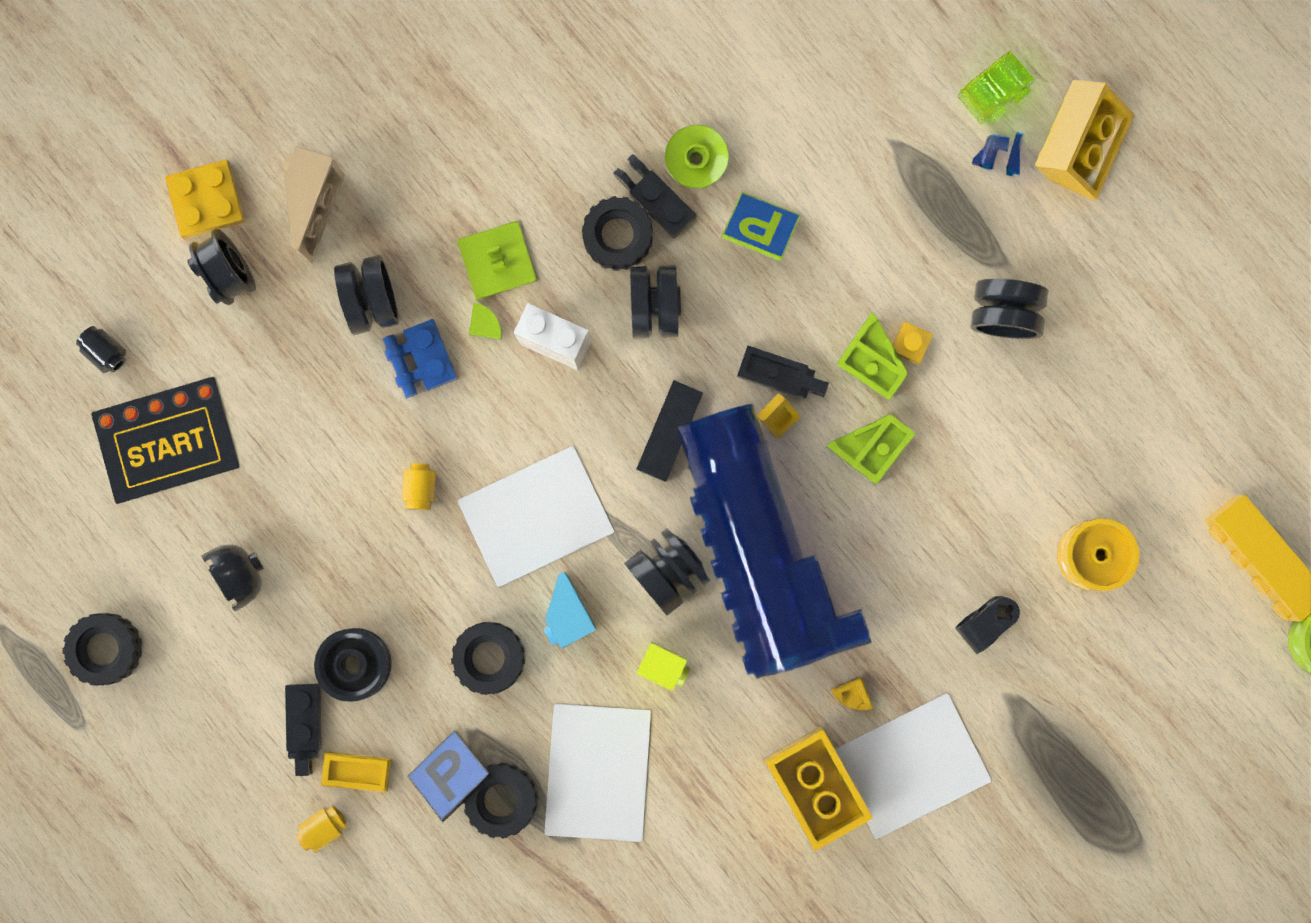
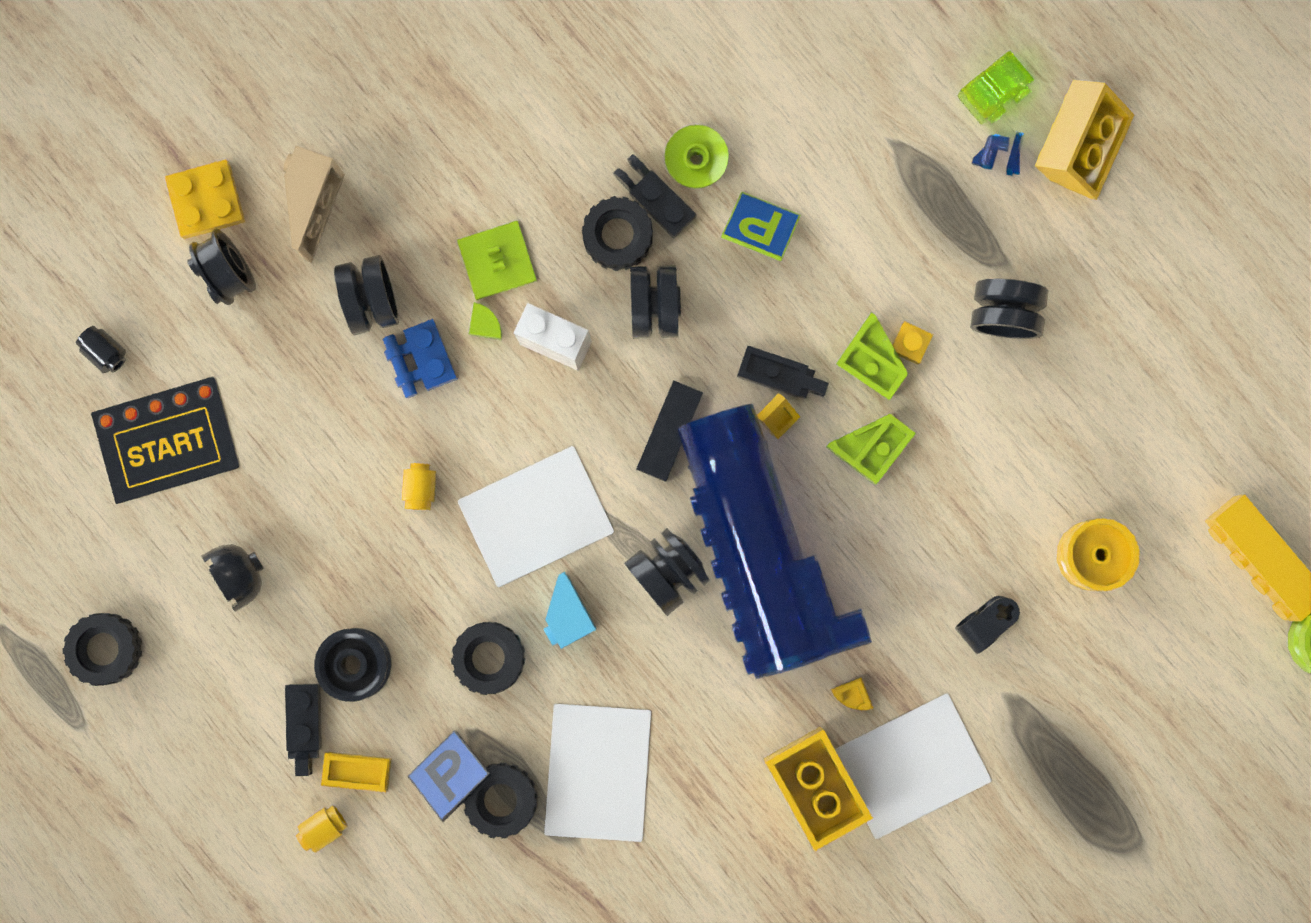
neon yellow brick [636,641,690,691] -> none

